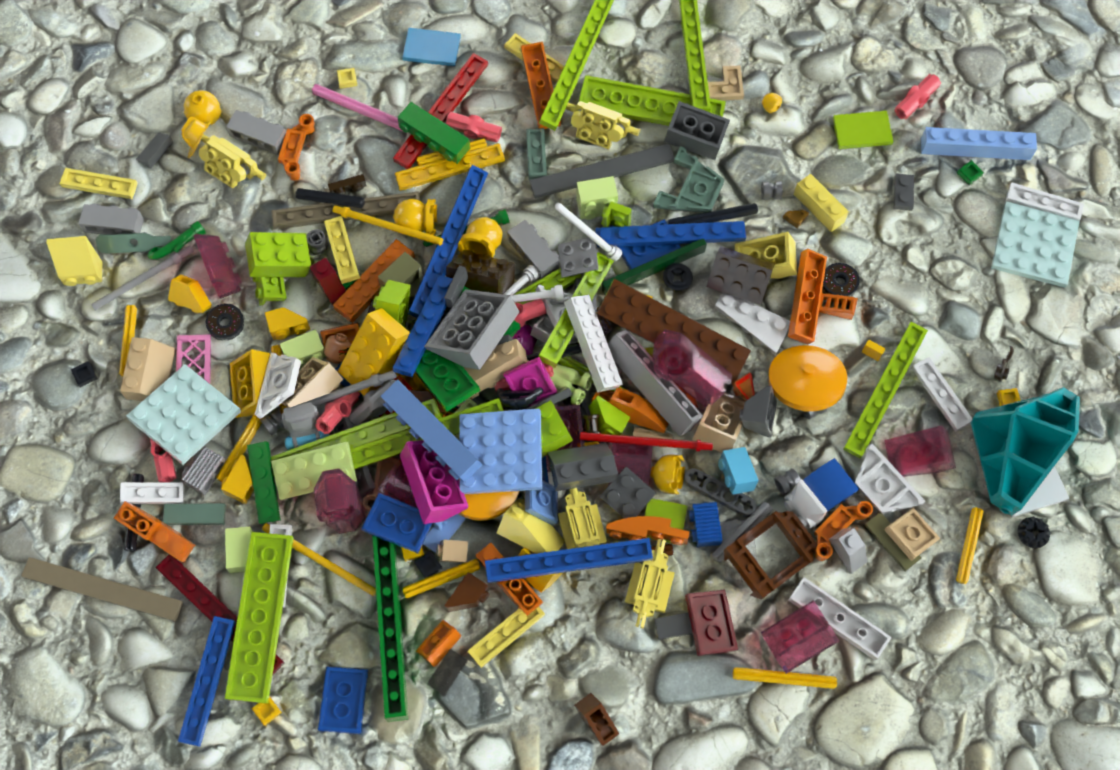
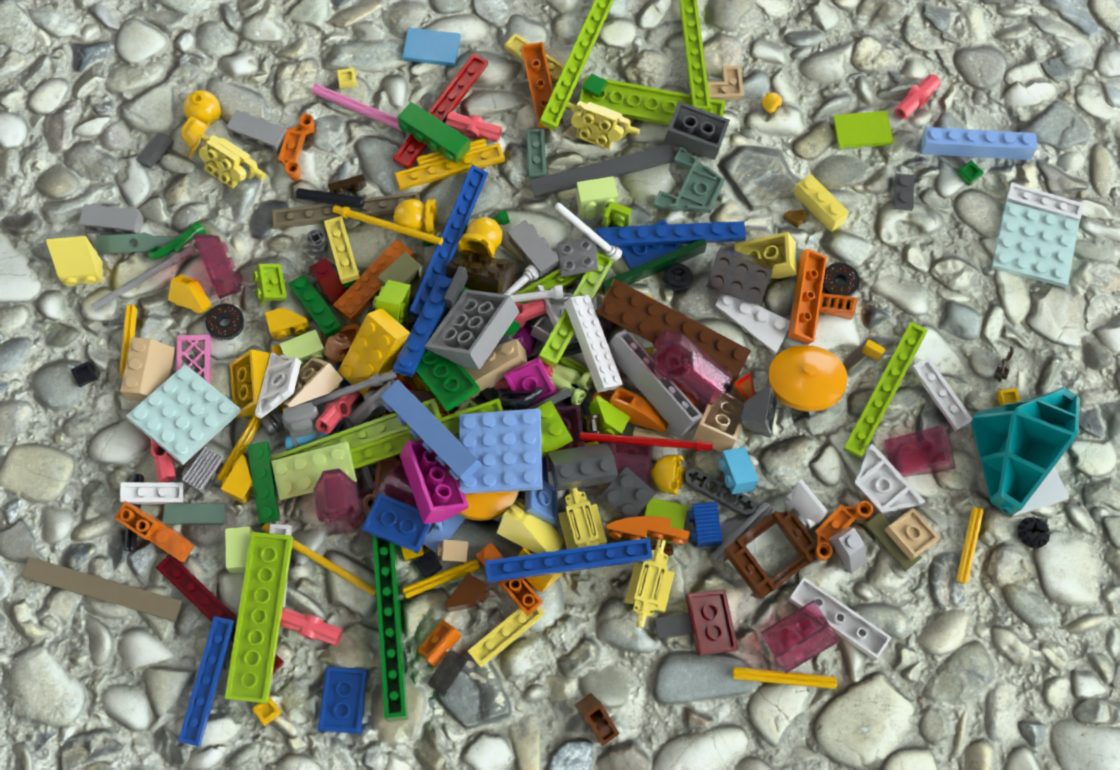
light yellow plate [59,168,138,199] -> none
lime brick [245,232,311,277] -> none
black axle [668,203,758,224] -> none
flat silver wheel [761,181,782,200] -> none
flat silver wheel [774,469,801,495] -> none
blue slope [803,458,859,513] -> none
none -> coral piece [280,608,343,647]
none -> green plate [288,274,343,338]
none -> green tile [583,73,607,97]

